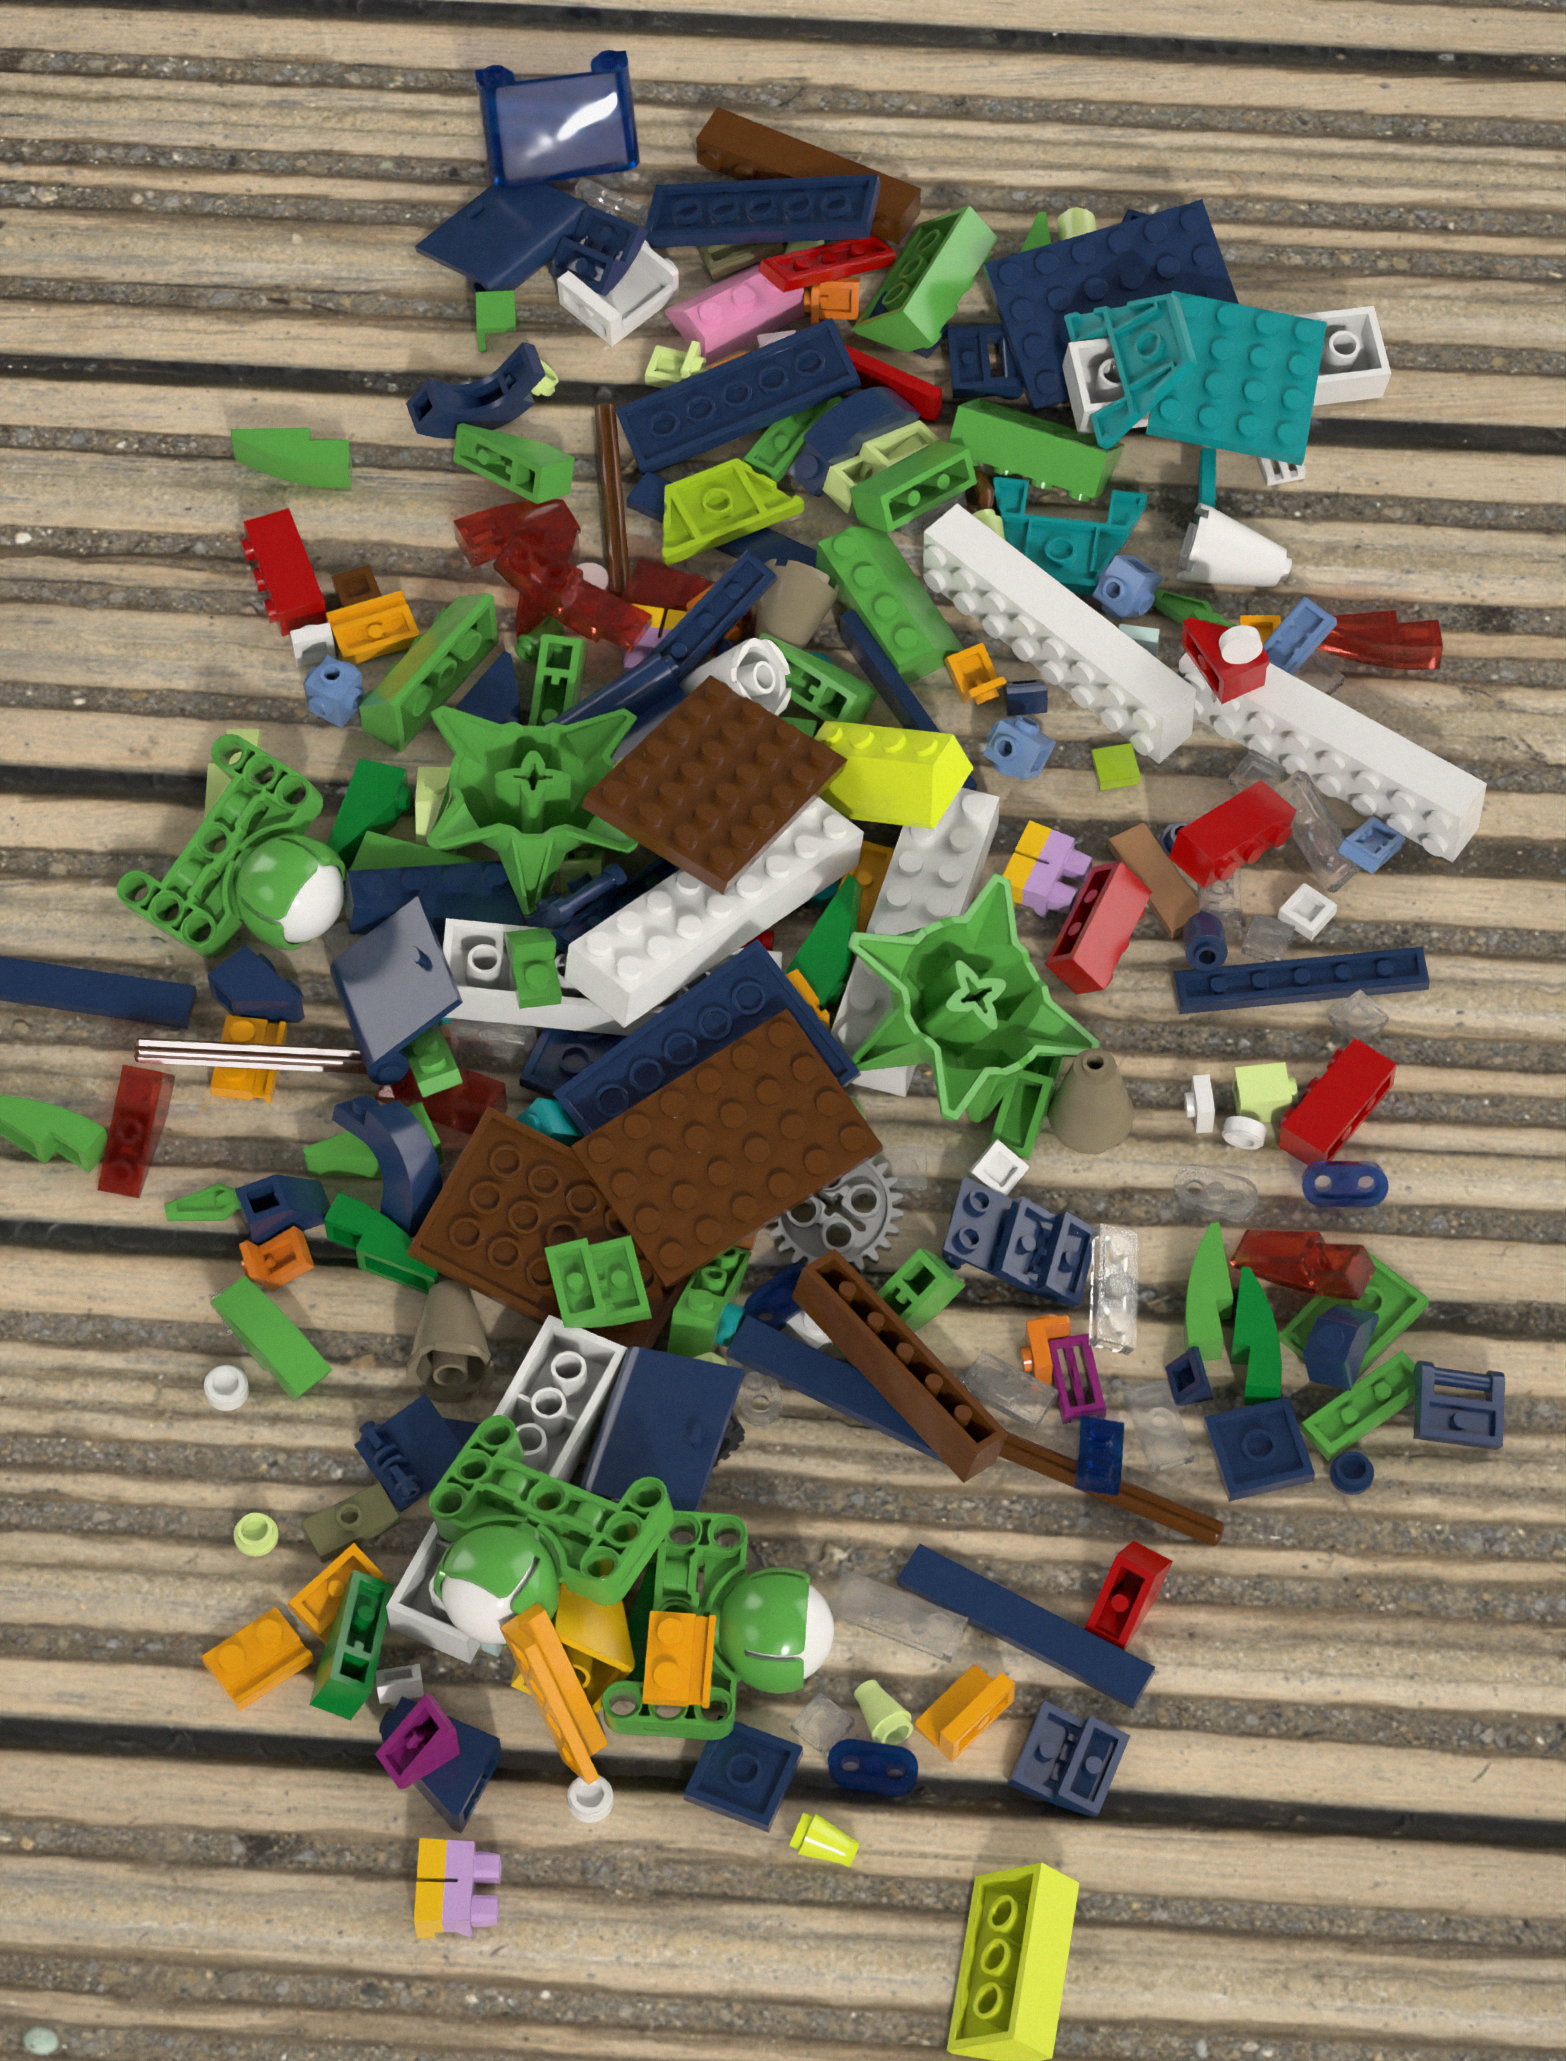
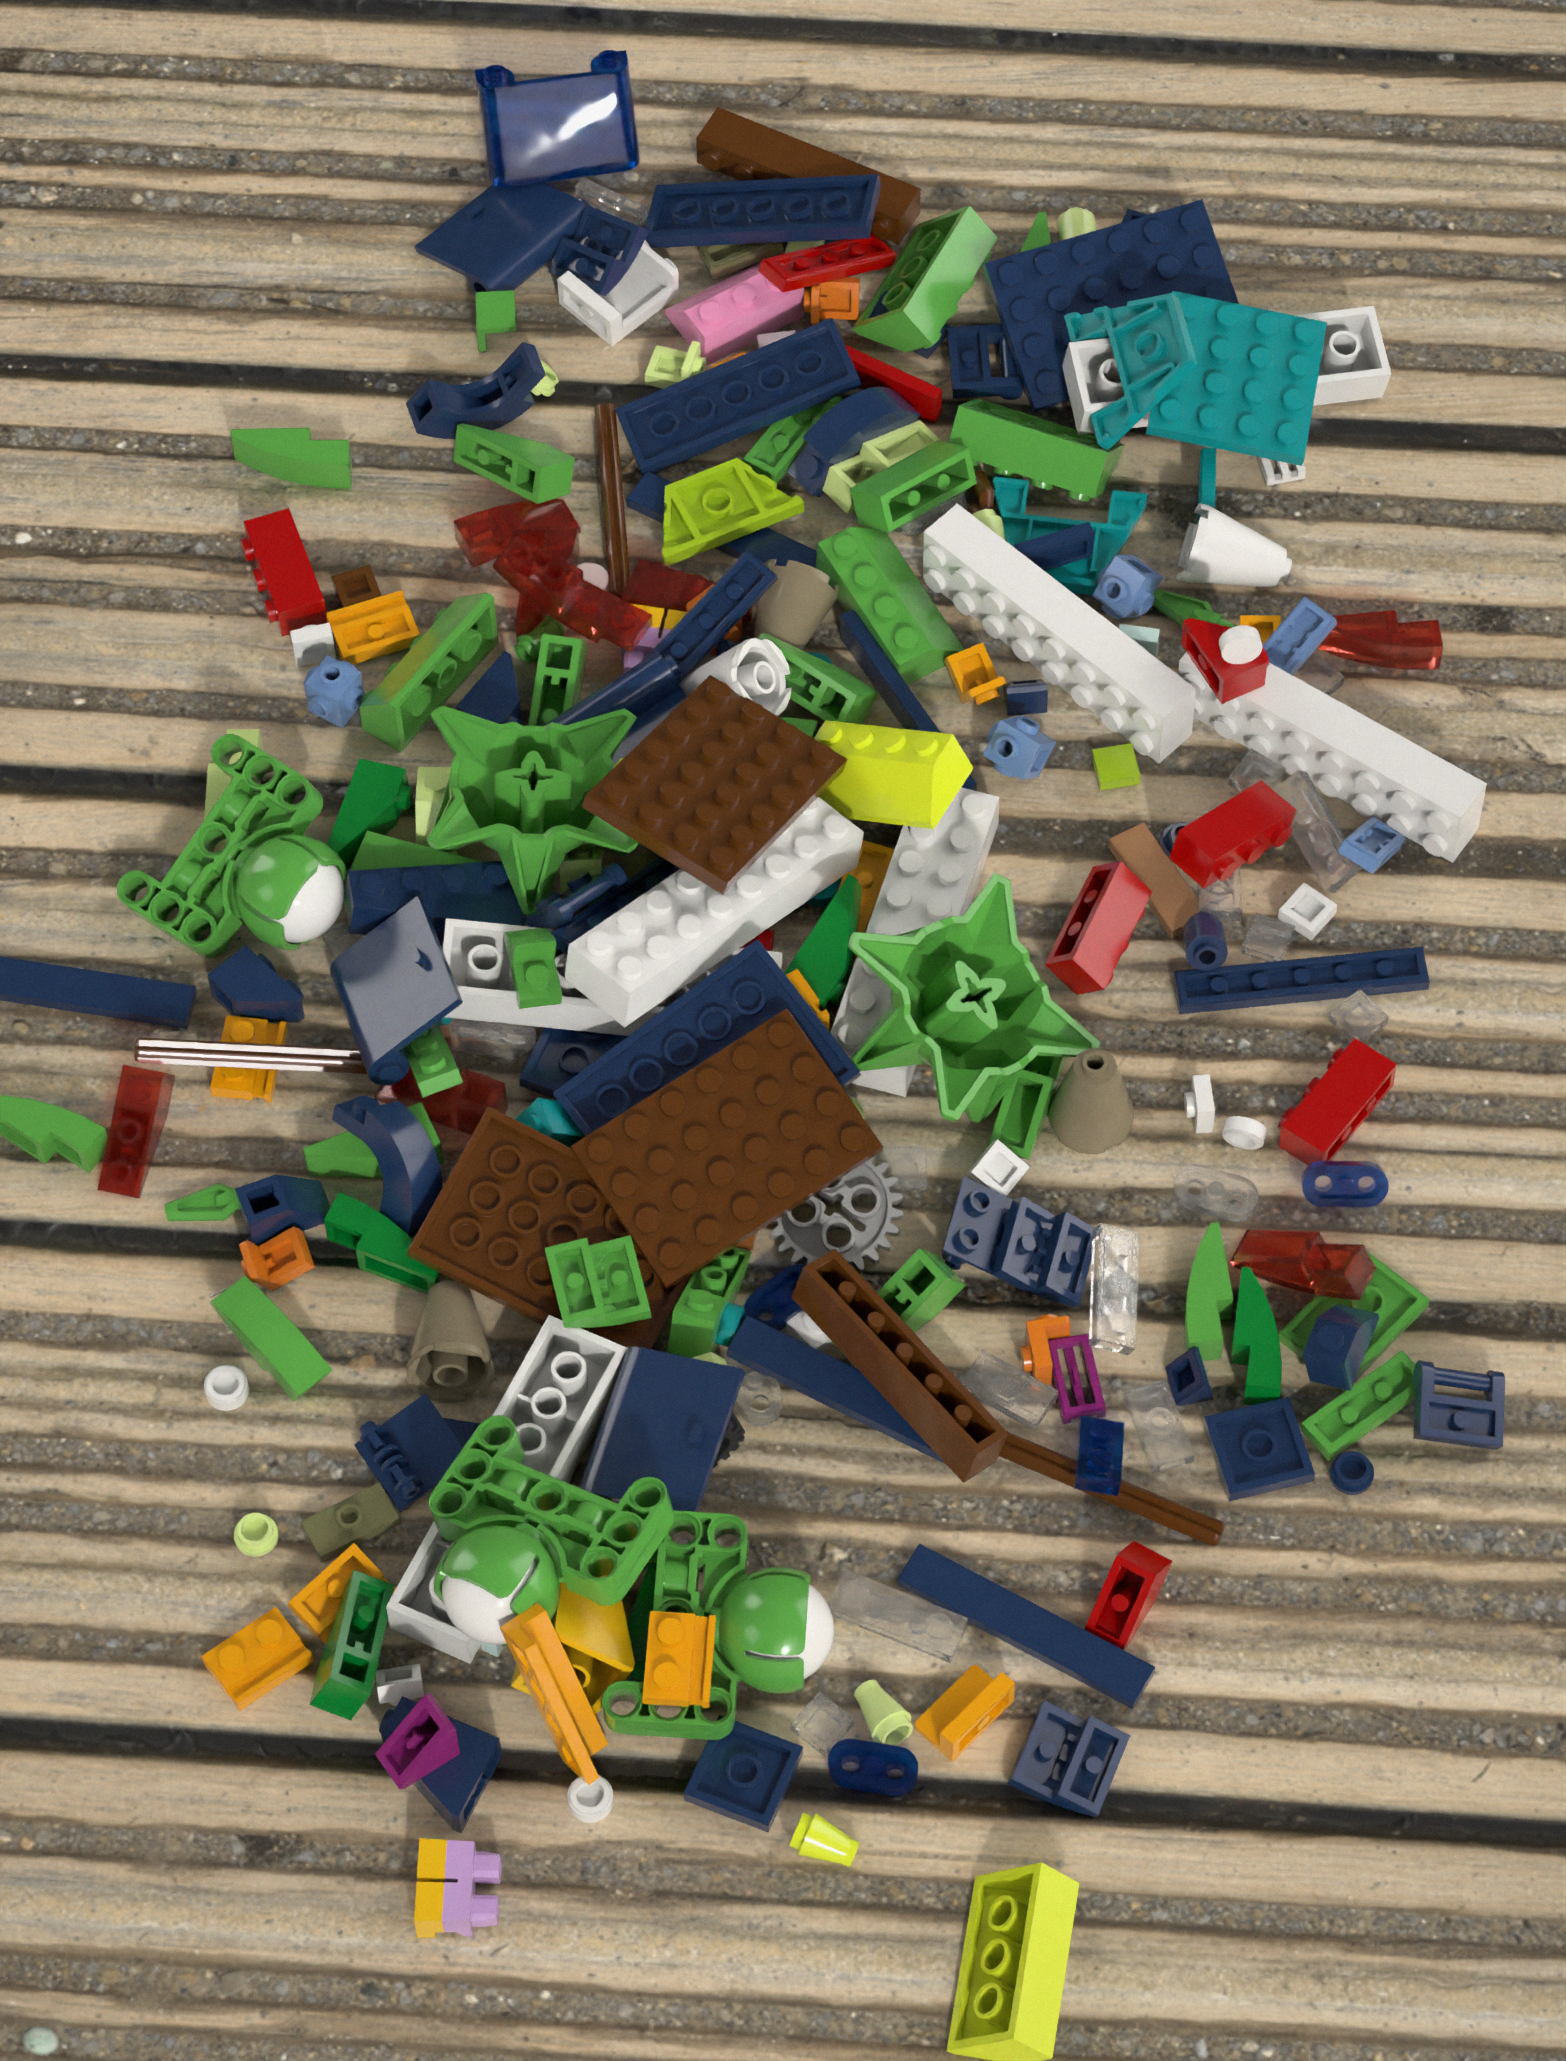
lavender hips [1002,820,1093,918] -> none
yellowish green brick [1232,1062,1298,1123] -> none
none -> dark blue tile [1014,521,1094,571]

